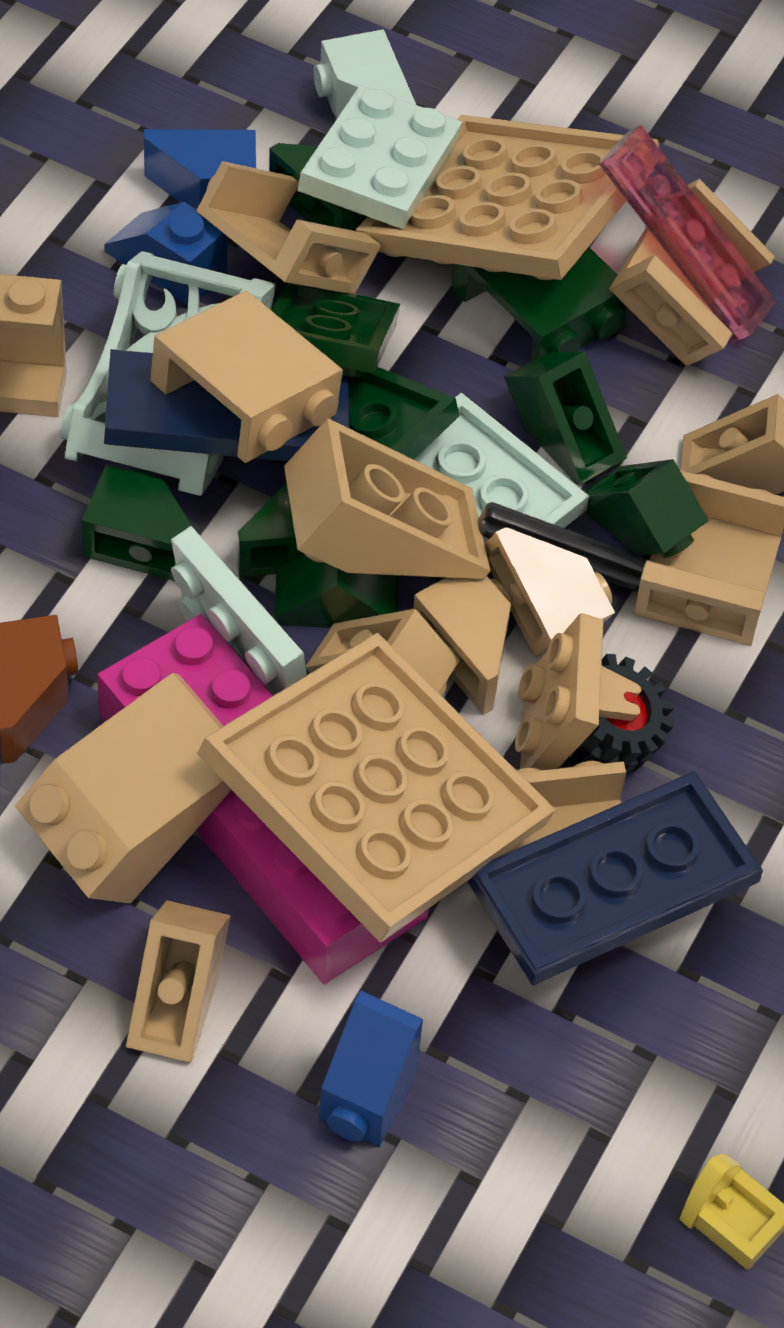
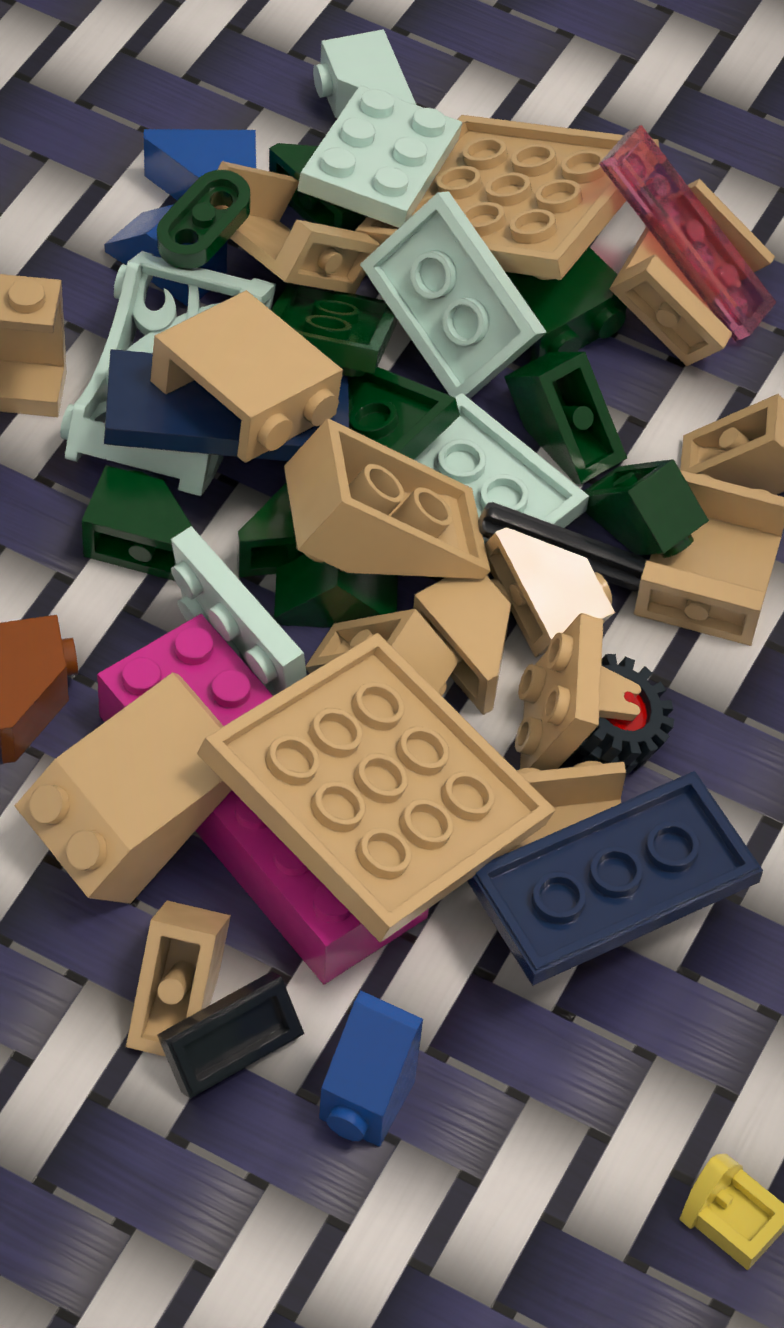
none -> dark green plate [157,170,251,269]
none -> black tile [157,971,305,1098]
none -> light aqua plate [360,191,547,399]

